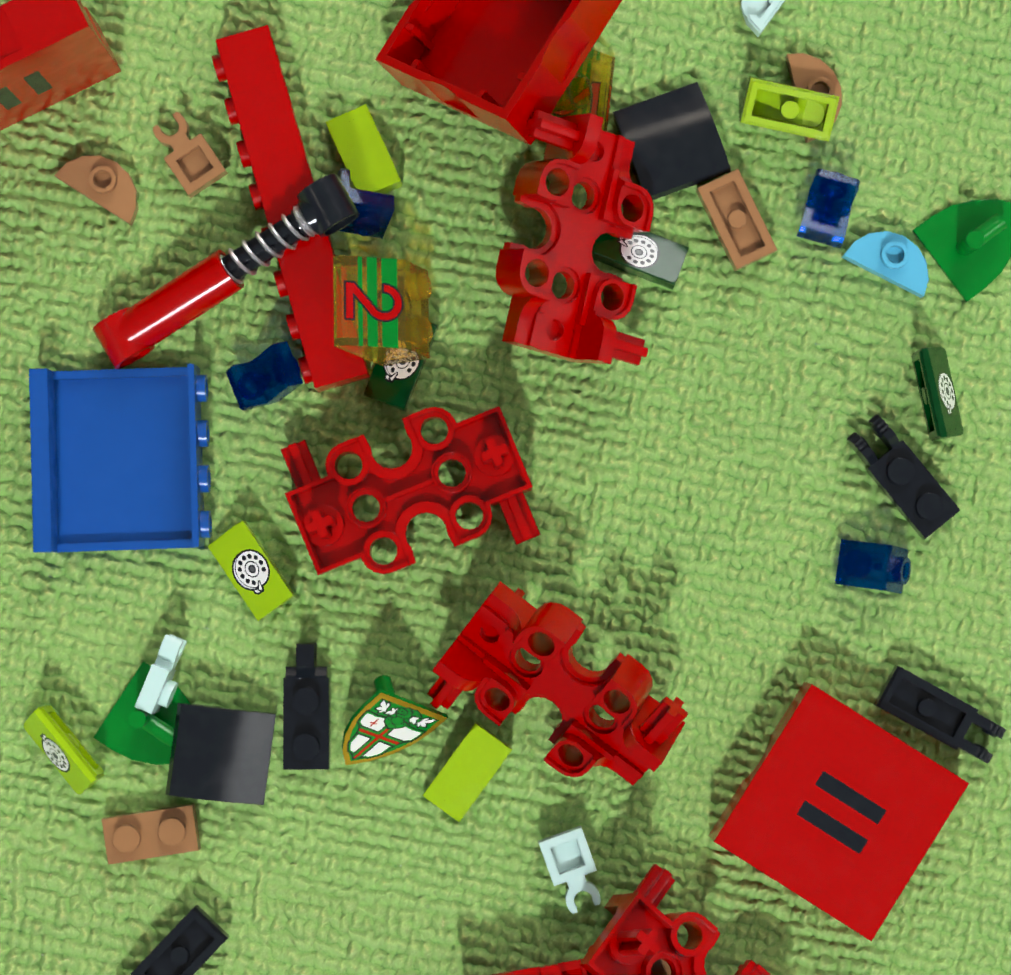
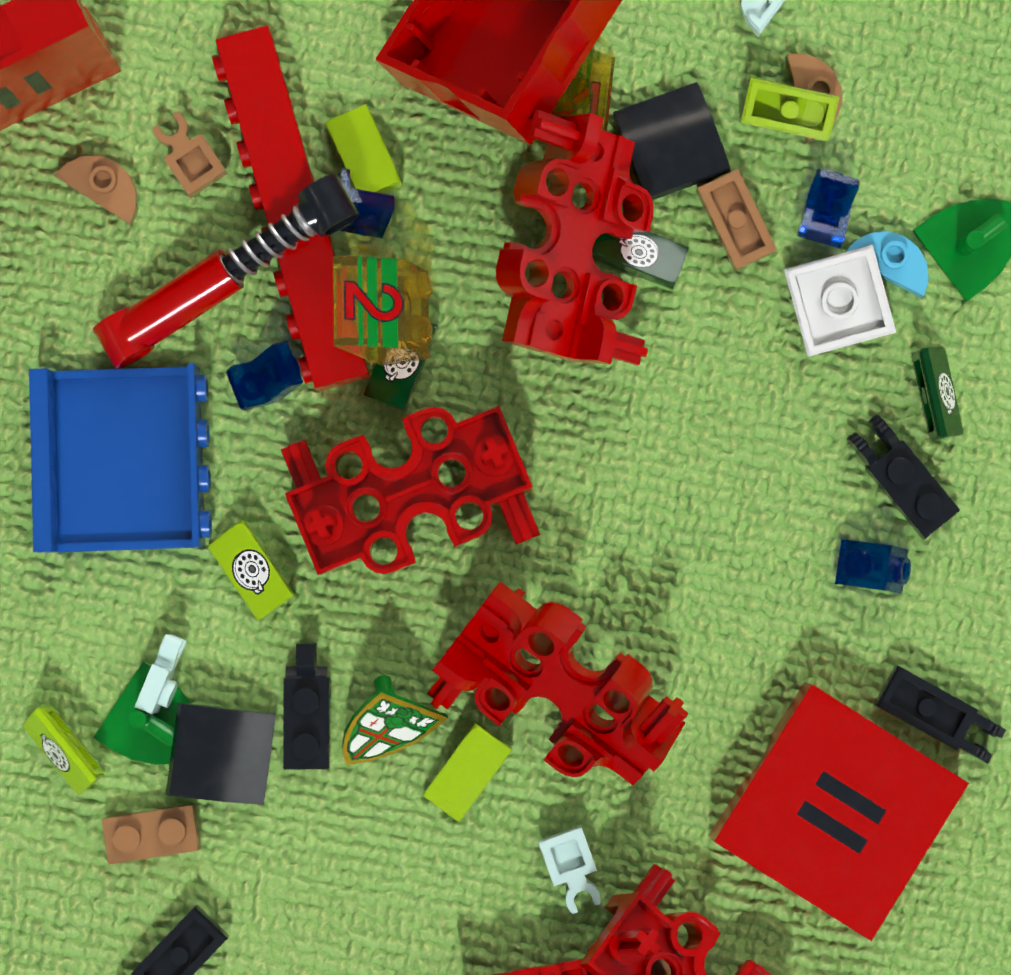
none -> white tile [784,245,896,357]

